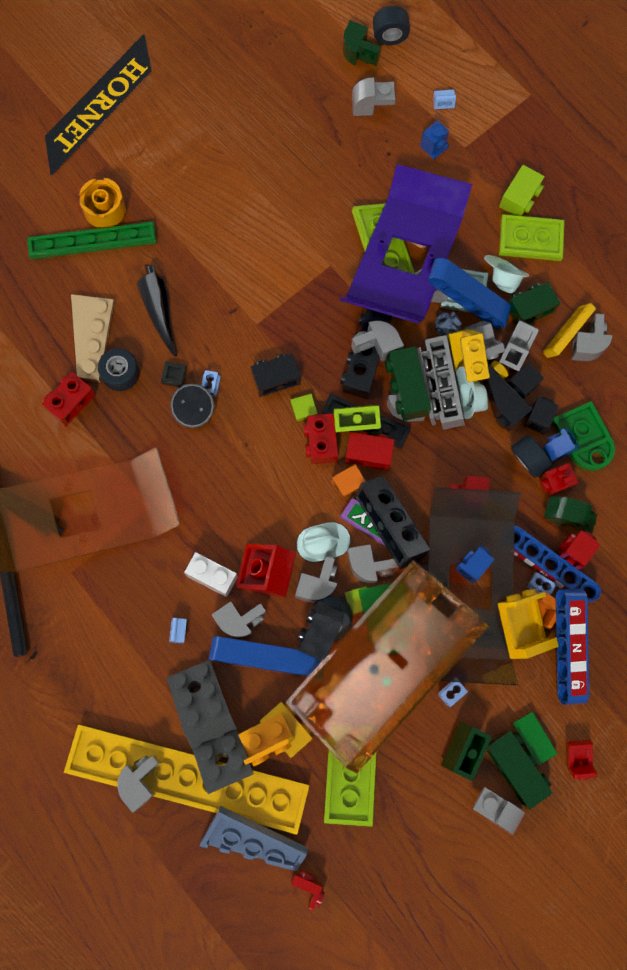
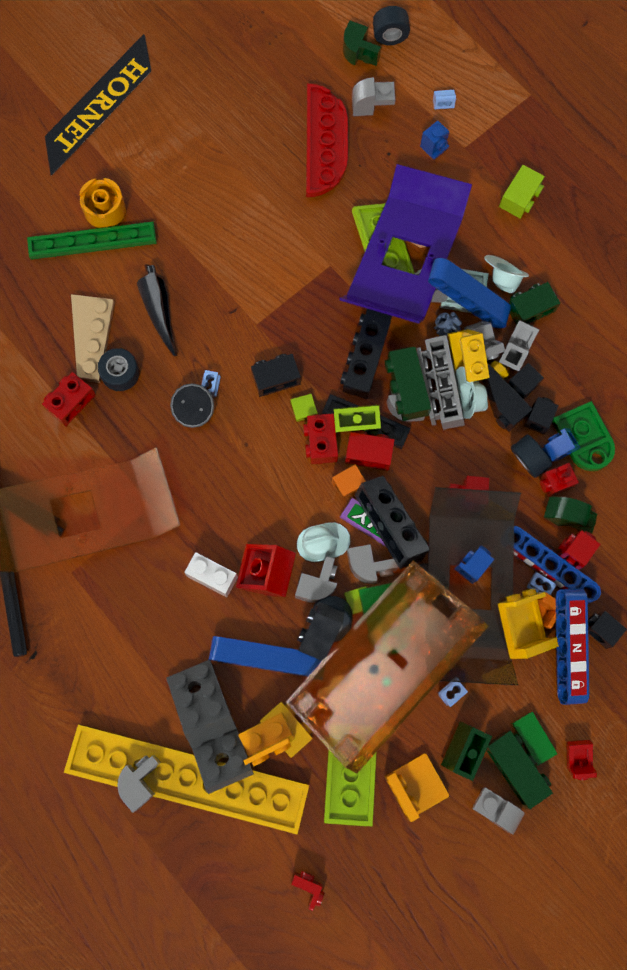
pearl dark grey tile [161,361,187,387] -> none
light blue piece [169,618,187,644] -> none
sand blue wing [199,806,308,871] -> none
light grey brick [212,602,266,639] -> none
light grey brick [351,321,404,361] -> none
lime tile [499,214,564,261] -> none
yellow tile [543,303,596,358] -> none
light grey brick [571,314,612,361] -> none
none -> red plate [306,83,348,197]
none -> light orange bracket [384,754,449,822]
none -> black brick [588,611,627,649]

